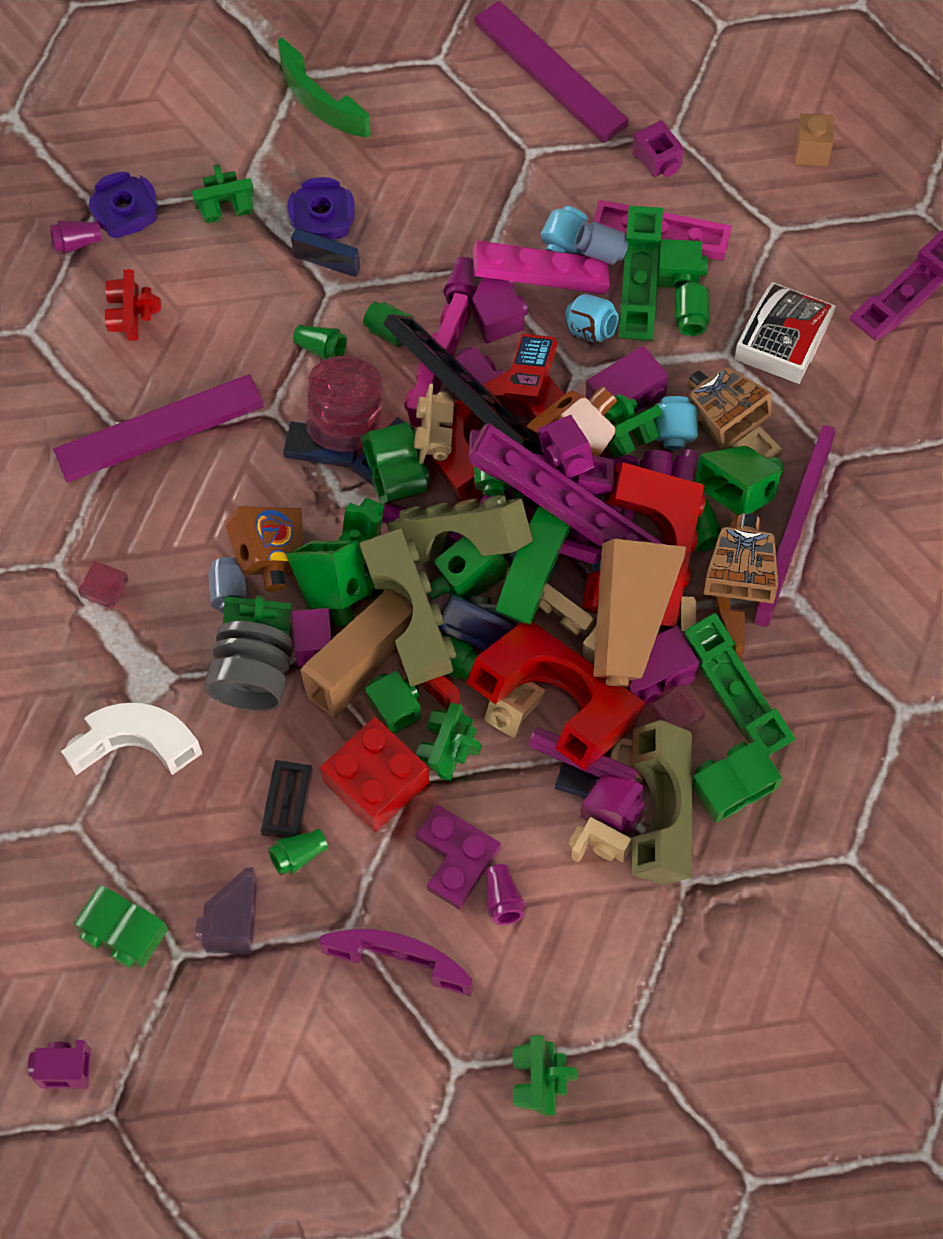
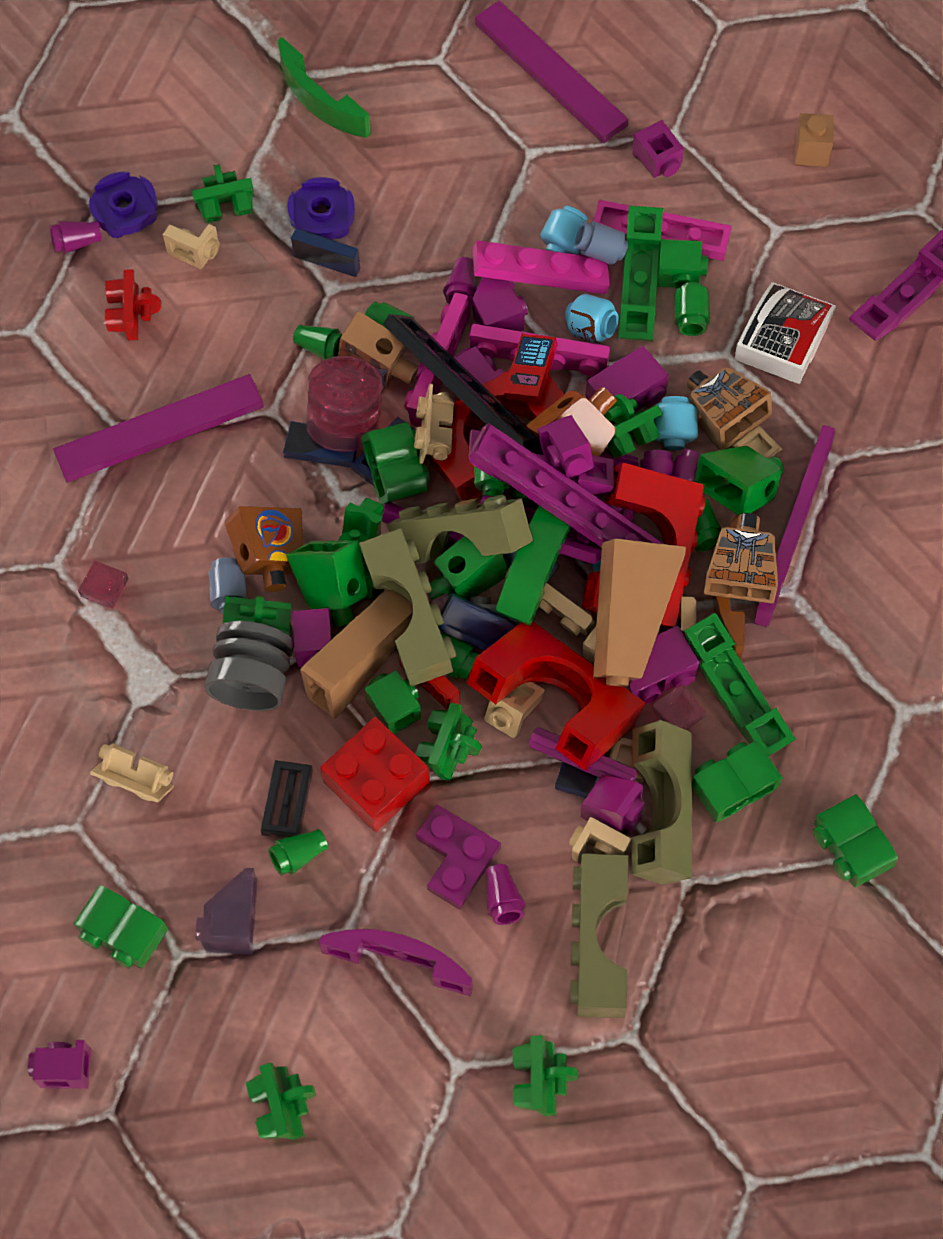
white arch [61,703,202,775] -> none
none -> tan hinge [90,743,174,803]
none -> tan bracket [163,224,220,270]
none -> green hips [246,1062,316,1140]
none -> medium nougat torso [337,311,419,388]
none -> dark pink plate [470,324,610,376]
none -> olive arch [570,854,628,1018]
none -> green brick [813,794,898,888]

